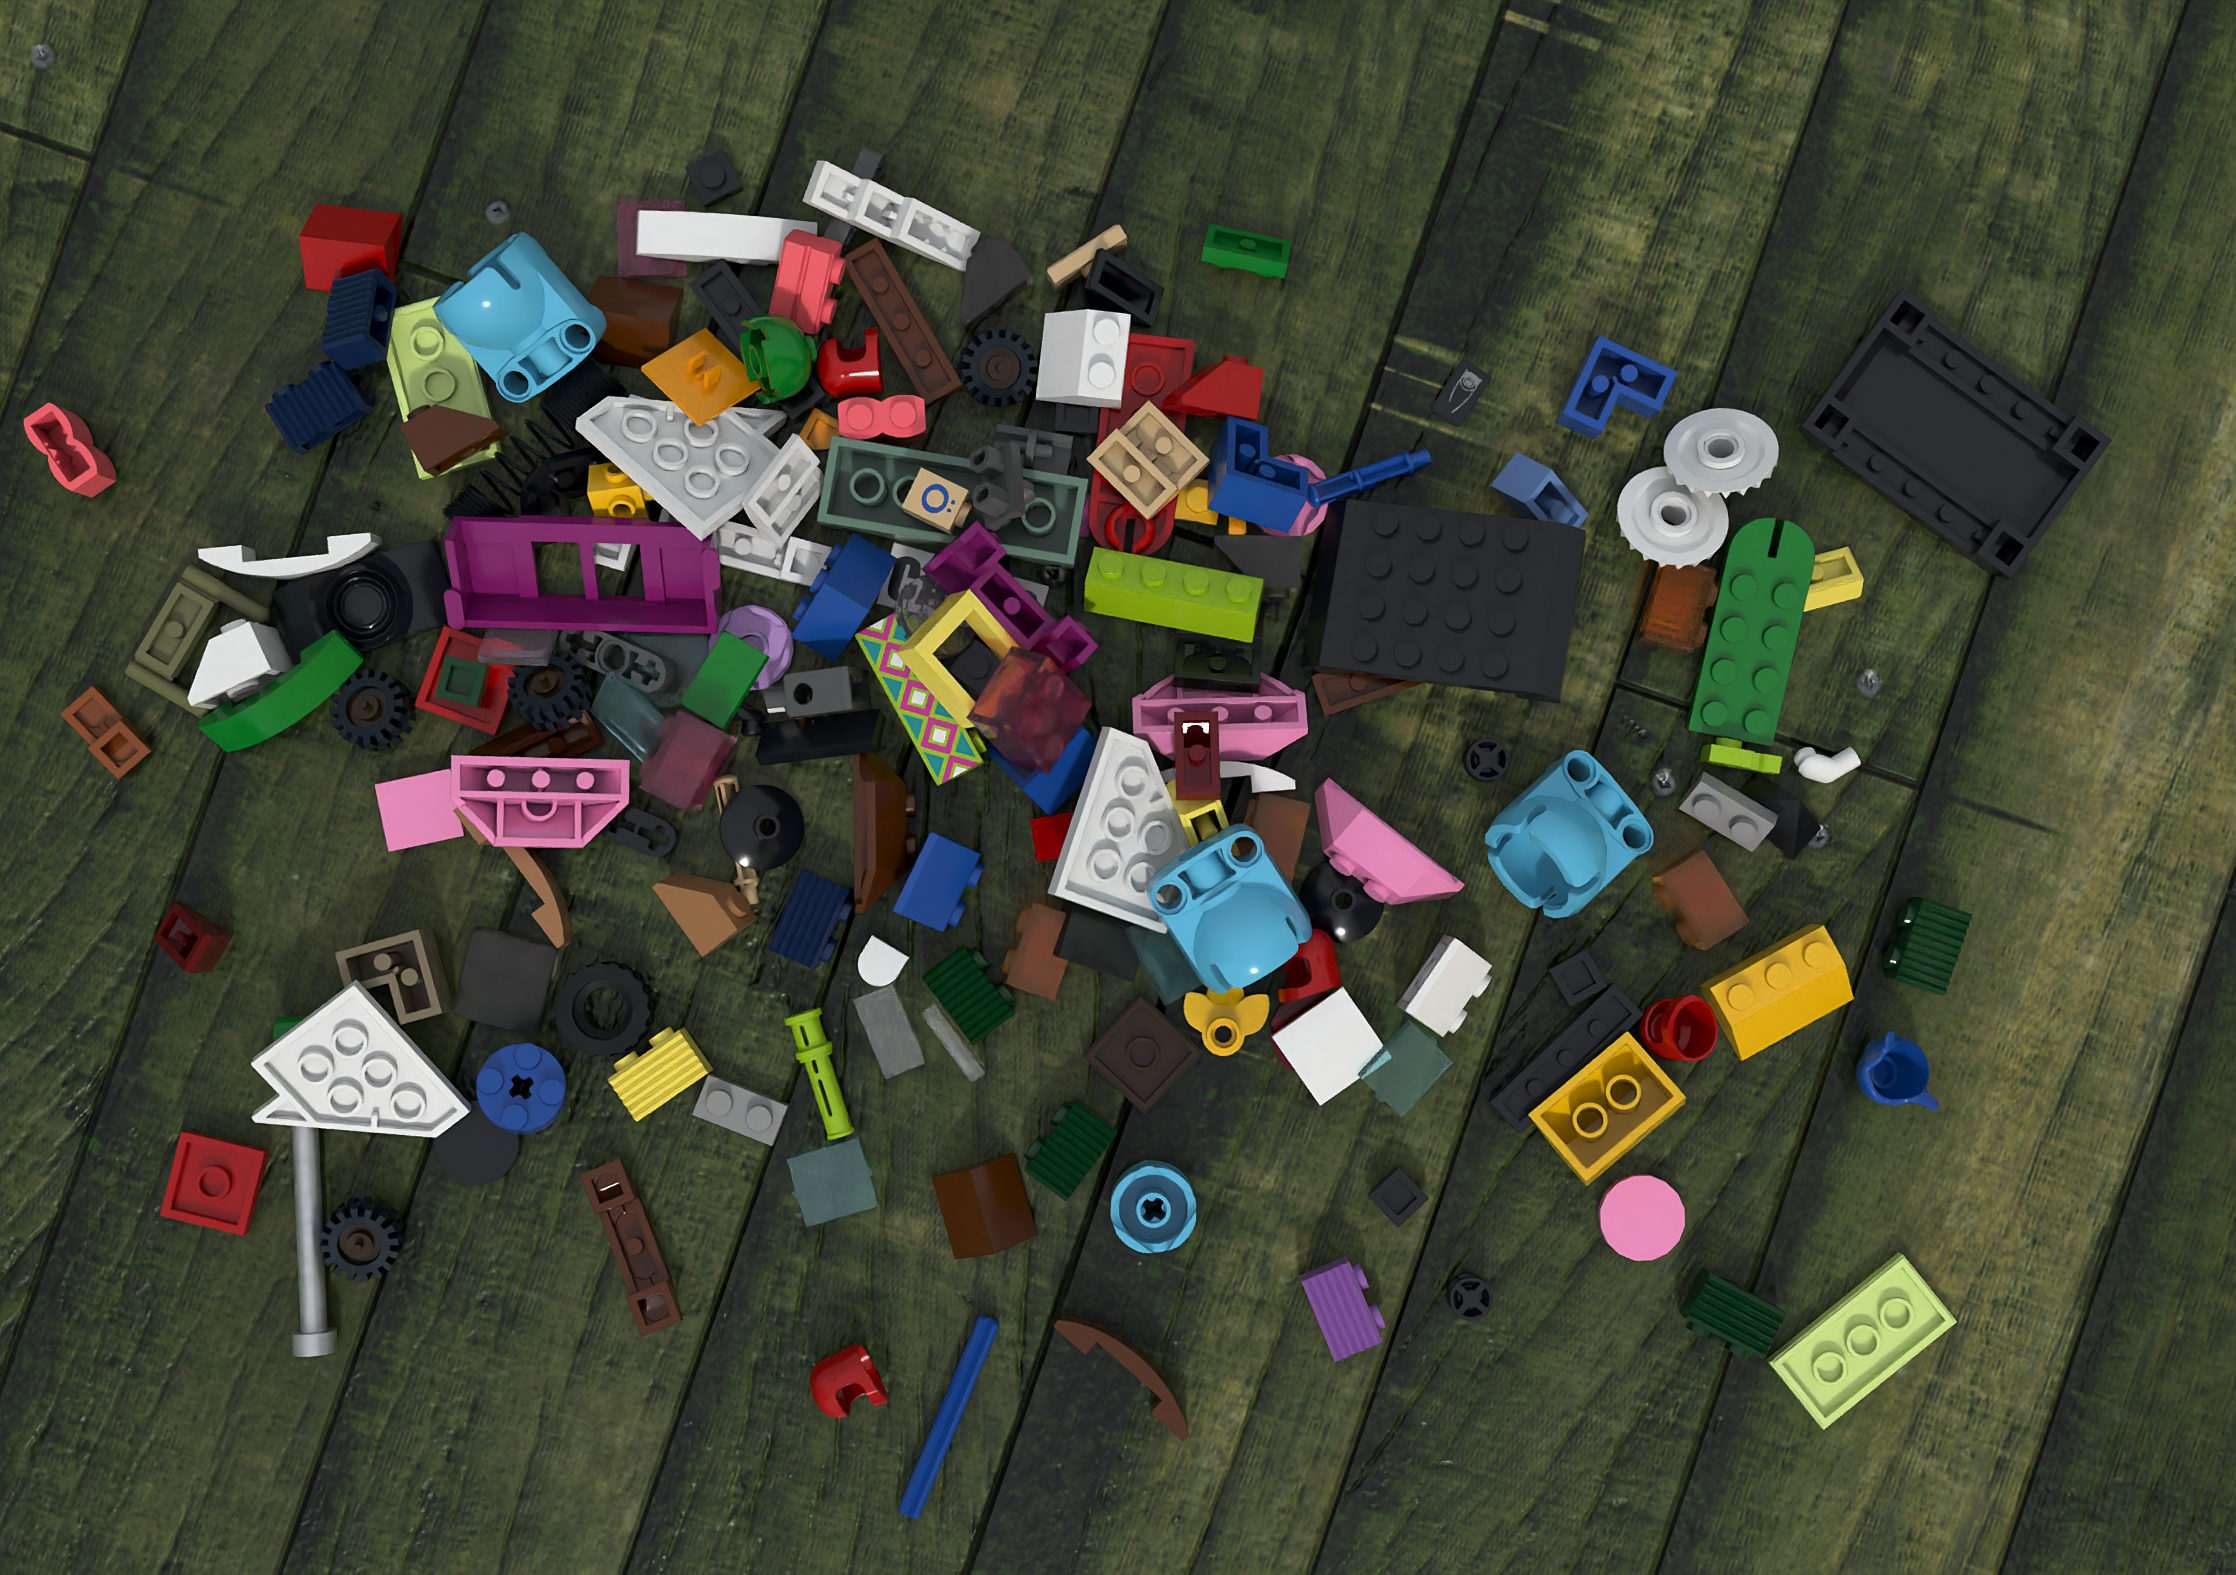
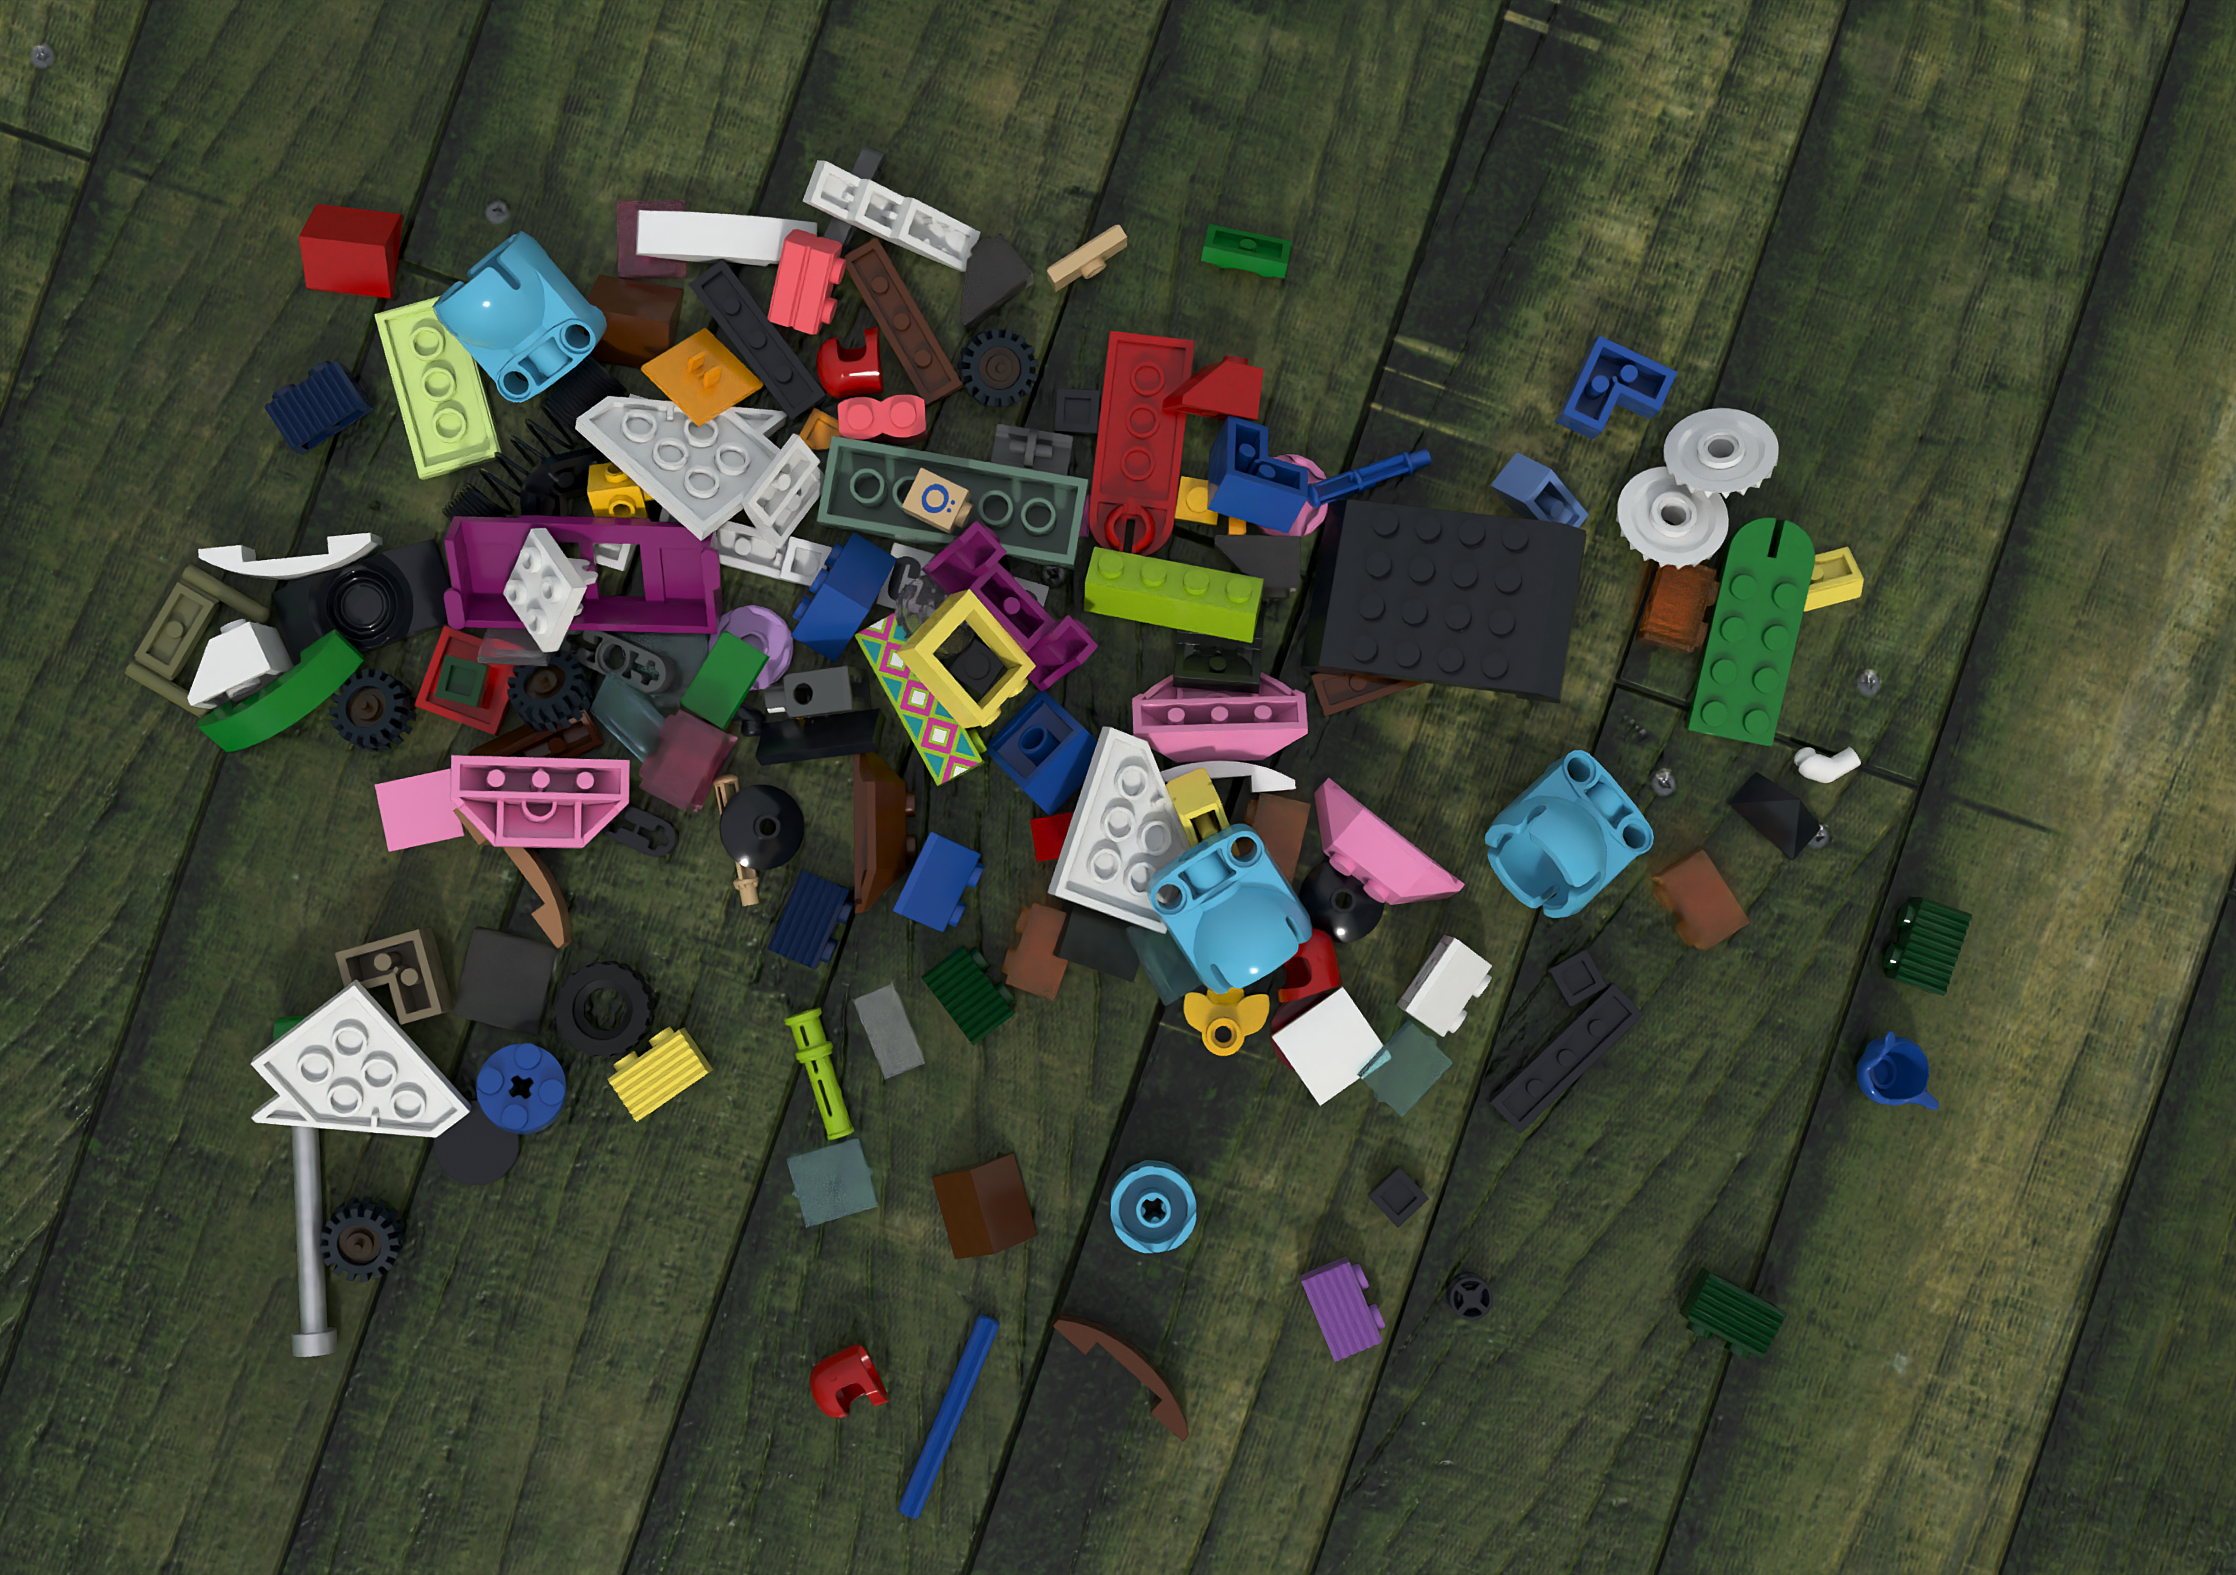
coral brick [24,403,117,498] -> none
dark orange slope [60,684,152,780] -> none
dark red slope [153,901,234,974] -> none
red plate [160,1130,270,1236] -> none
dark blue brick [321,268,398,371] -> none
reddish brown slope [398,405,509,477] -> none
reddish brown slope [580,1158,683,1337] -> none
medium nougat slope [652,872,757,957] -> none
black plate [685,148,744,209] -> none
light grey plate [692,1073,790,1146] -> none
green cylinder [739,314,817,404] -> none
white tile [858,935,909,986] -> none
clear tile [922,1001,988,1082] -> none
clear pink brick [966,646,1093,775] -> none
dark grey hips [969,441,1036,531] -> none
dark green brick [1023,1098,1118,1201] -> none
white slope [1036,309,1131,409] -> none
dark brown tile [1082,993,1203,1115] -> none
black slope [1084,248,1164,328] -> none
tan slope [1086,400,1211,520] -> none
dark red slope [1174,711,1221,800] -> none
black sticker [1431,360,1491,427] -> none
black wheel [1462,738,1510,782] -> none
yellow slope [1528,1031,1686,1186] -> none
bright pink tile [1598,1174,1685,1261] -> none
red helmet [1639,995,1718,1062] -> none
light grey plate [1679,772,1778,852] -> none
lime plate [1699,738,1782,775] -> none
yellow slope [1699,924,1854,1061] -> none
yellowish green tile [1766,1252,1957,1430] -> none
black slope [1798,288,2112,580] -> none
none -> white plate [503,528,598,652]

